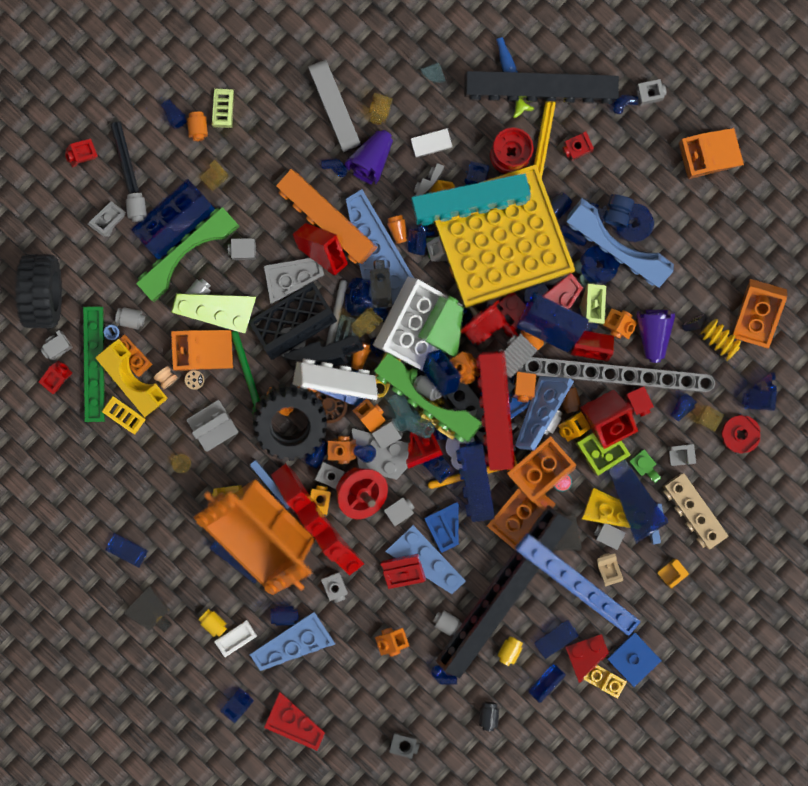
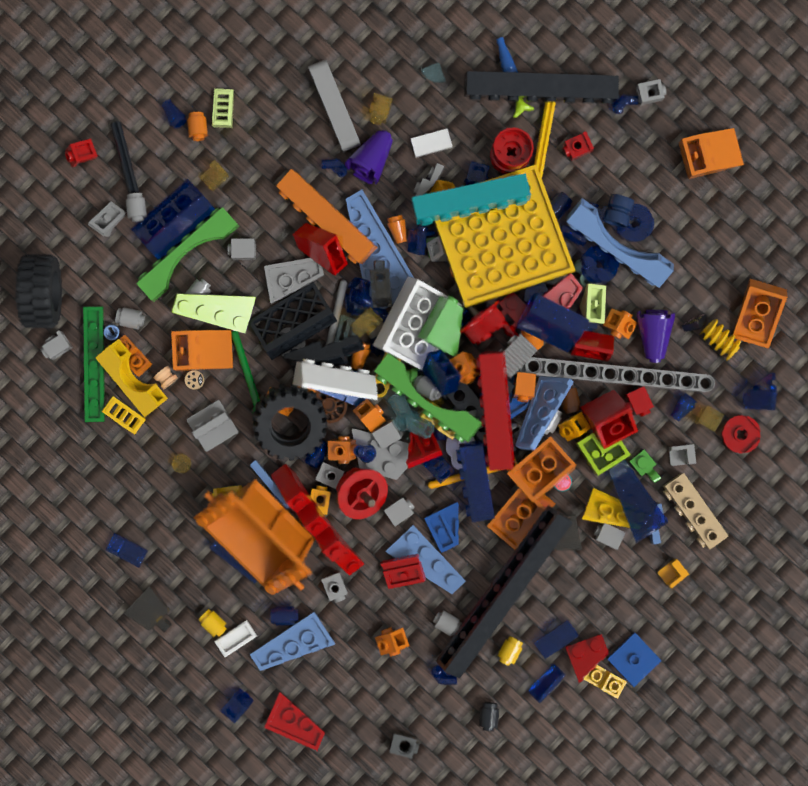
red bracket [39,361,72,394] -> none
tile [515,533,641,636] -> none
tan bracket [597,553,623,586] -> none

